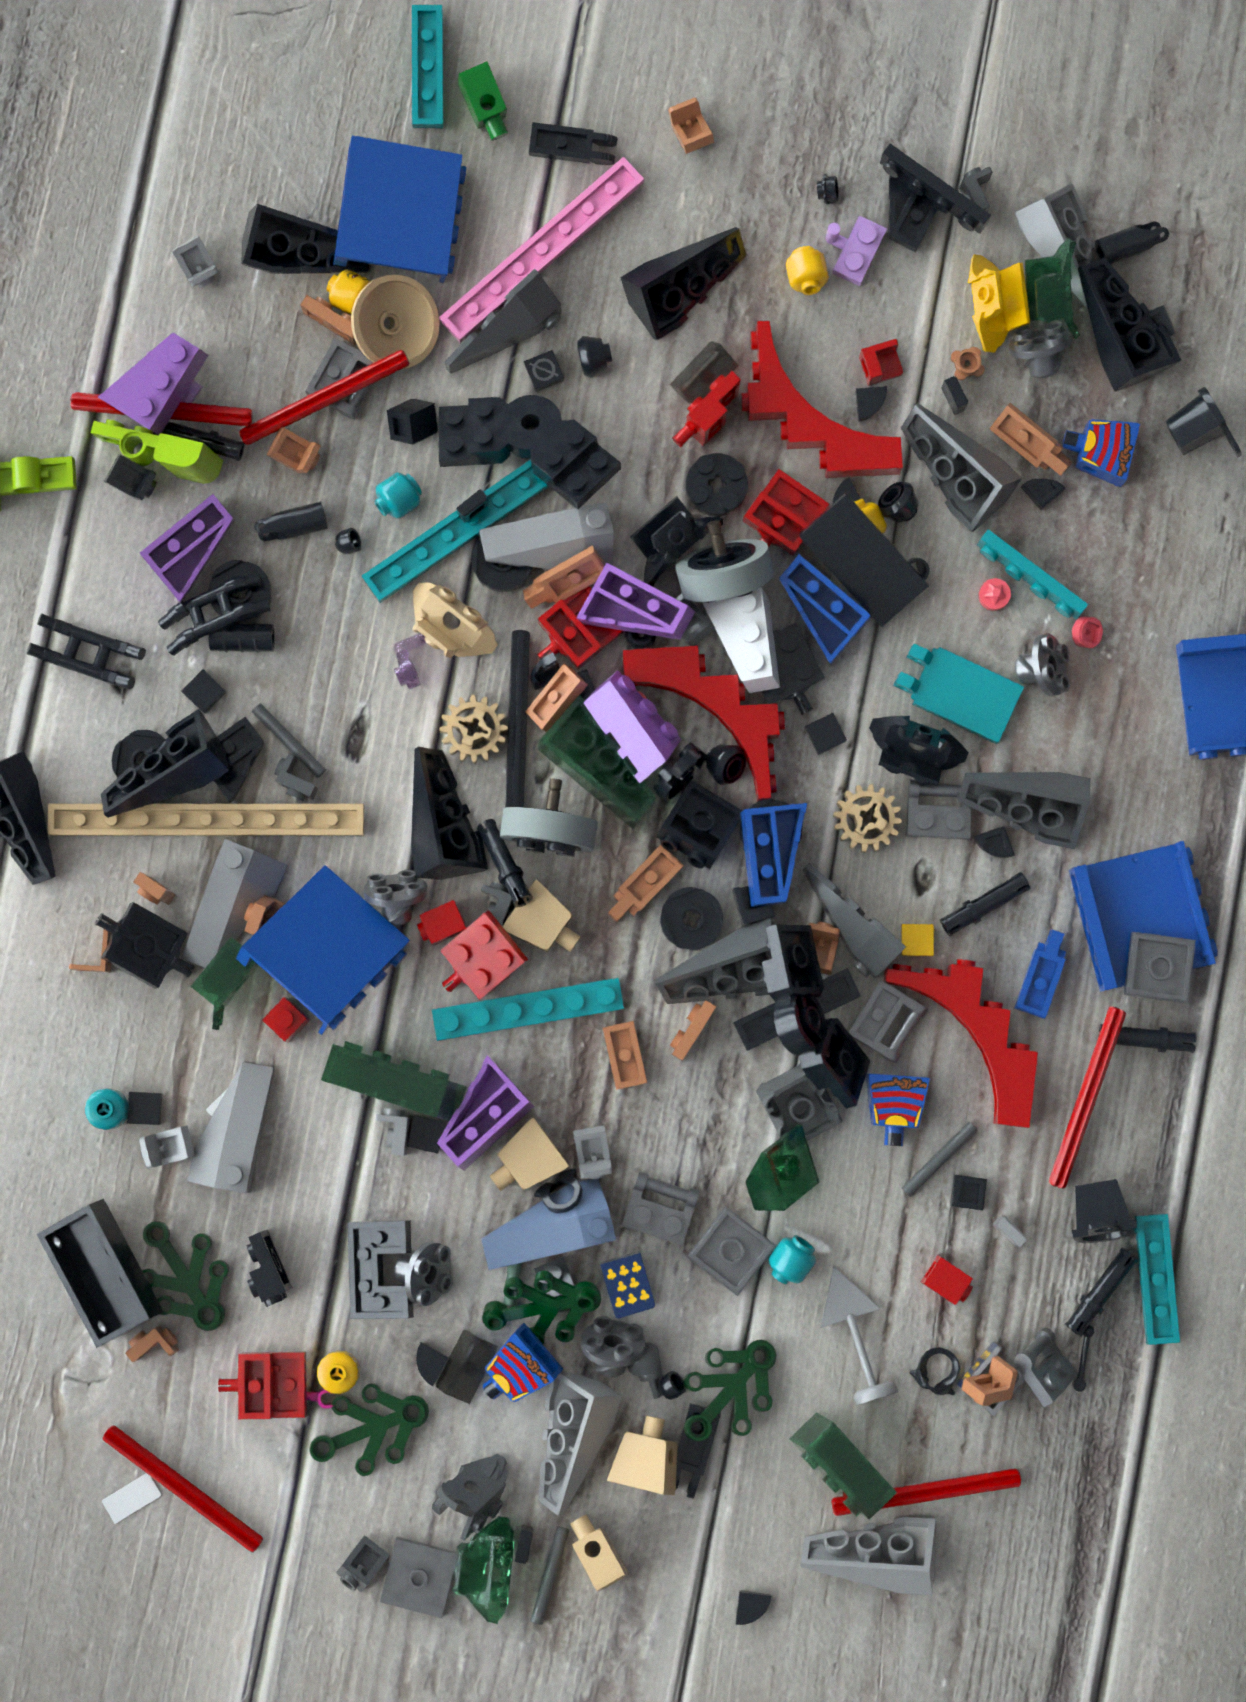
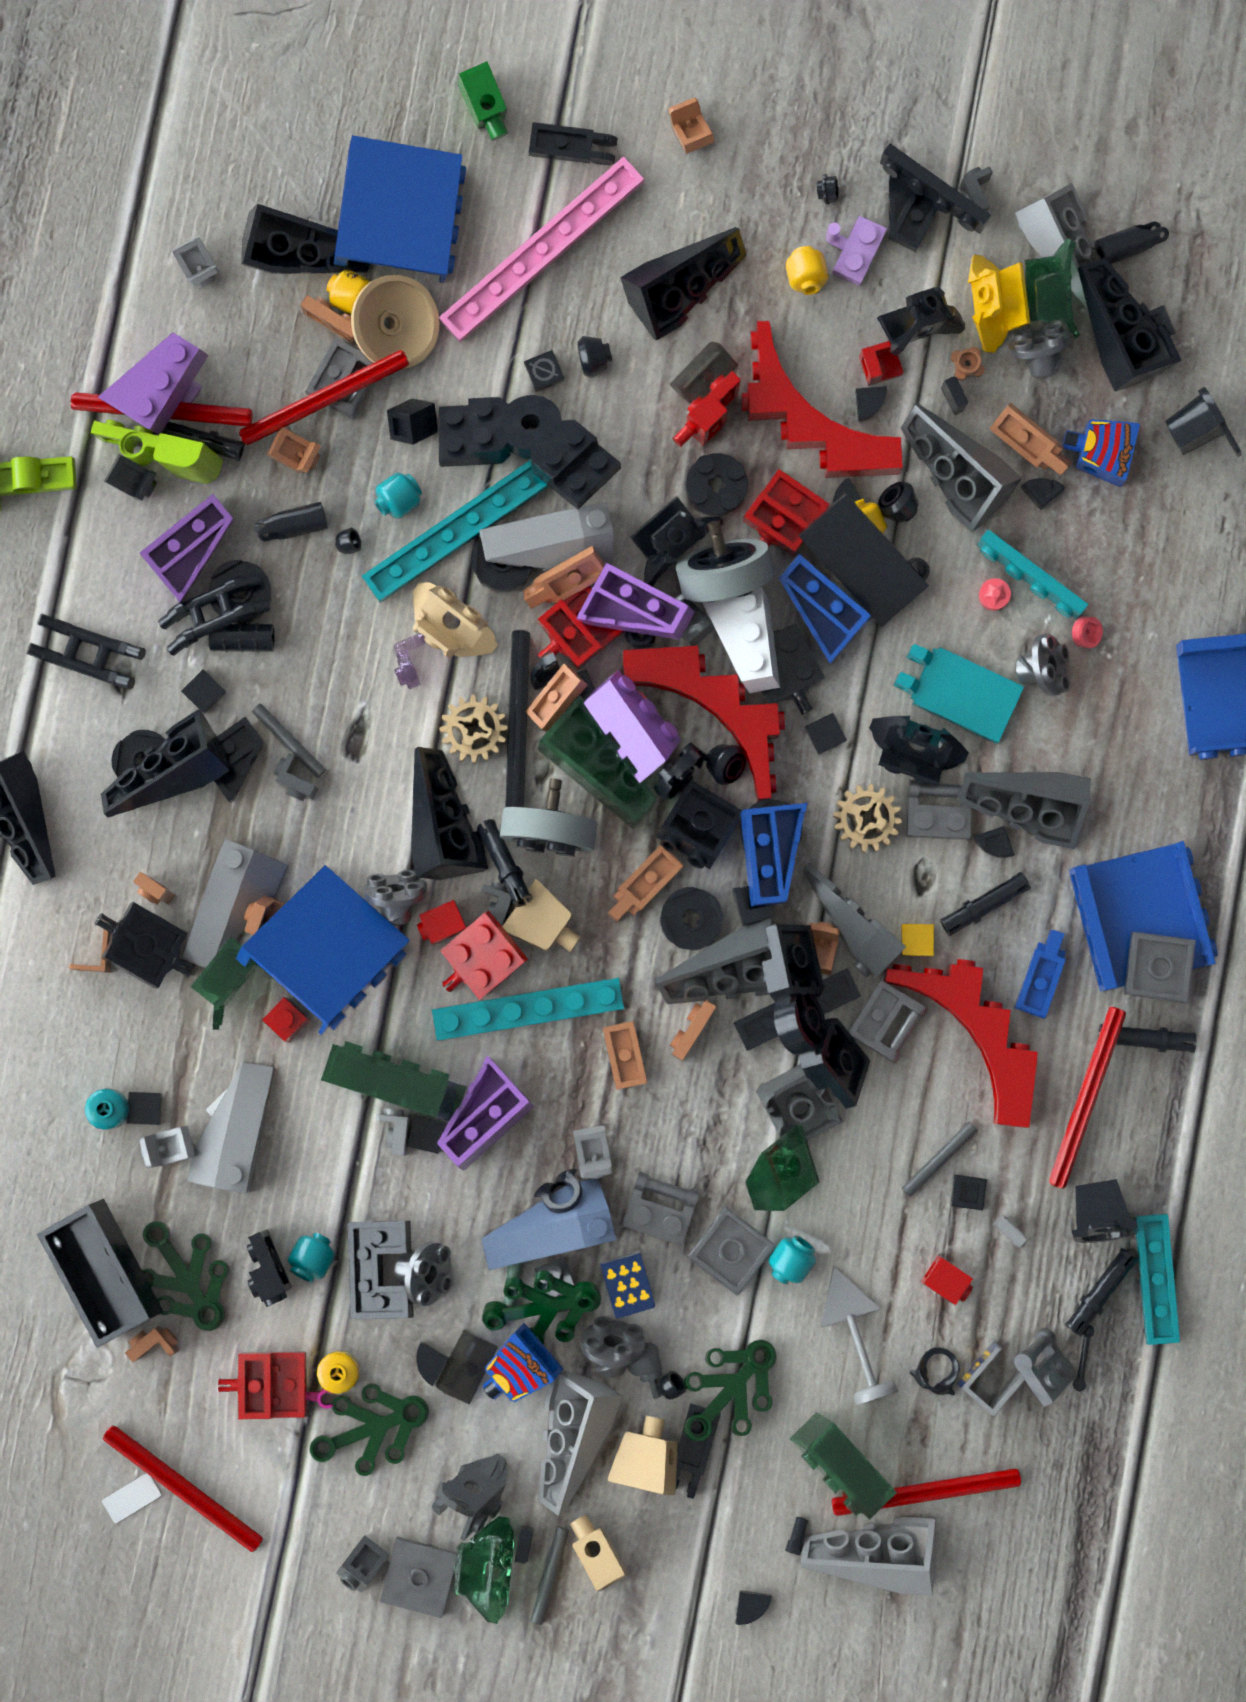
tan plate [47,804,364,836] -> none
teal plate [412,5,444,128] -> none
dark grey wedge [445,269,562,374] -> none
black tile [456,489,489,523] -> none
tan torso [490,1117,569,1191] -> none
torso [866,1074,930,1146] -> none
nougat bracket [961,1356,1018,1406] -> none
none -> teal head [287,1232,335,1283]
none -> black piece [785,1517,809,1555]
none -> black piece [877,287,965,356]

